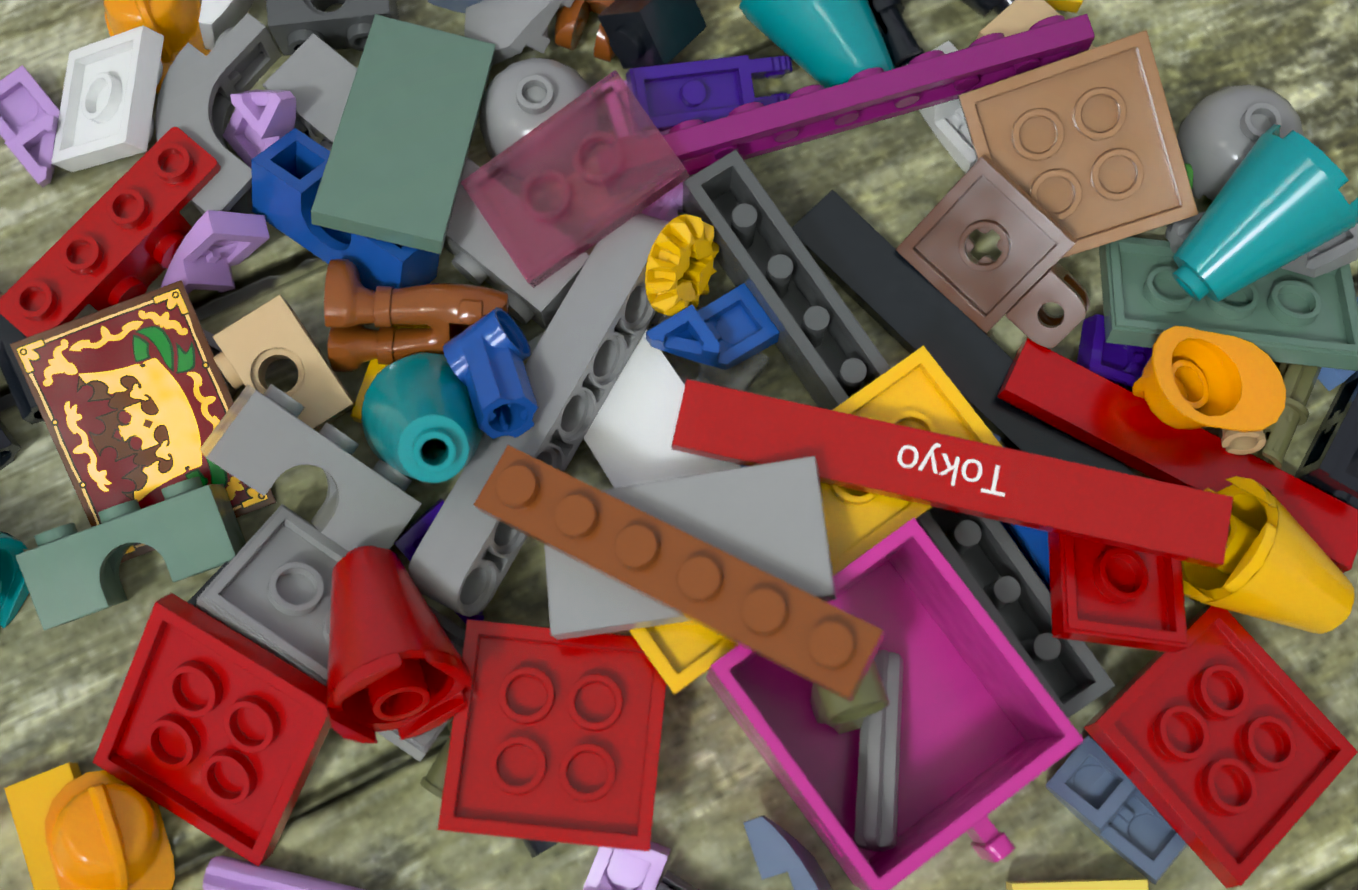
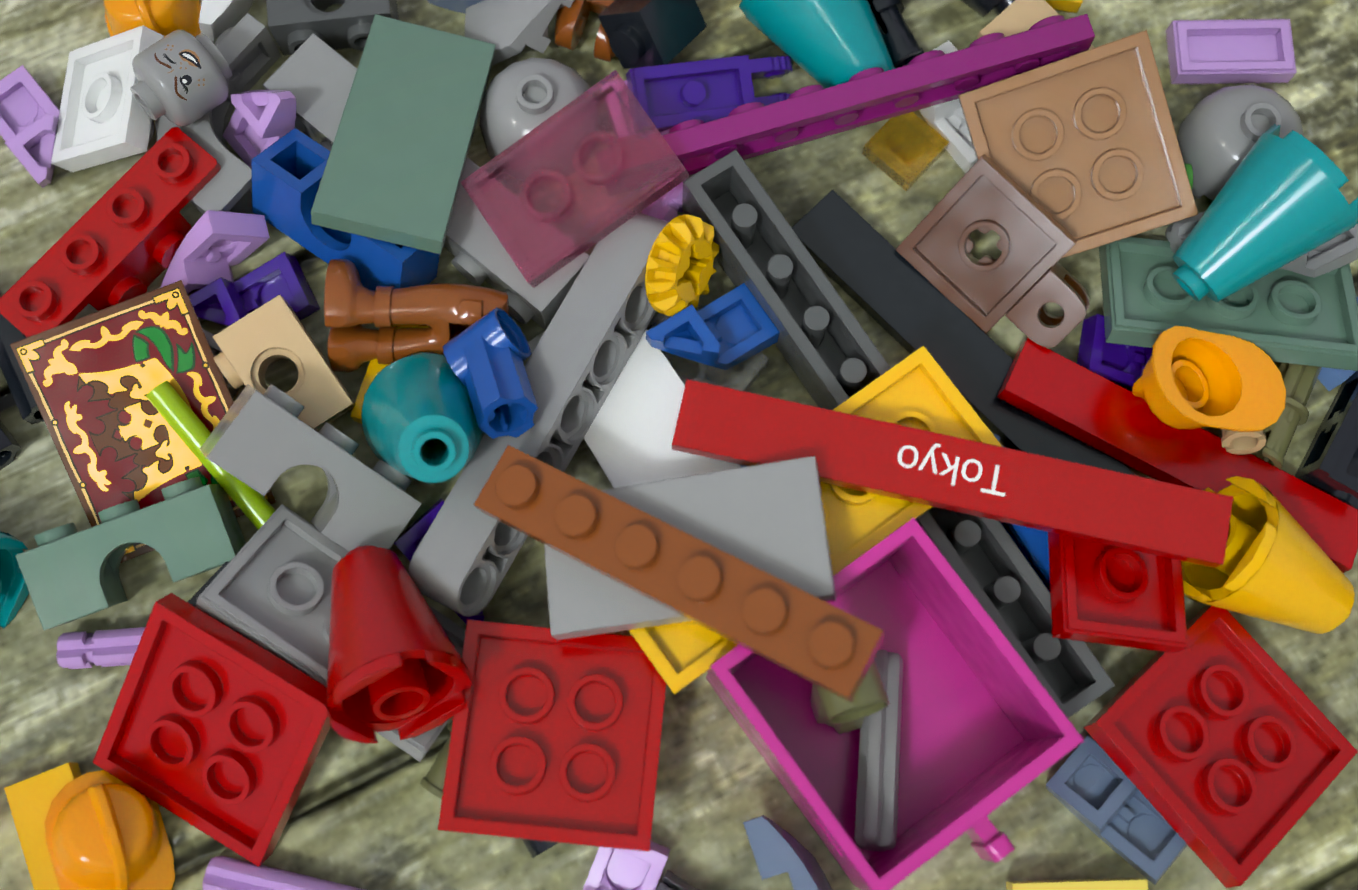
none -> lavender axle [56,627,145,669]
none -> light grey head [130,29,232,127]
none -> lime bar [146,381,276,530]
none -> dark purple slope [189,252,320,326]
none -> clear yellow tile [862,112,949,192]
none -> lavender tile [1166,19,1296,84]

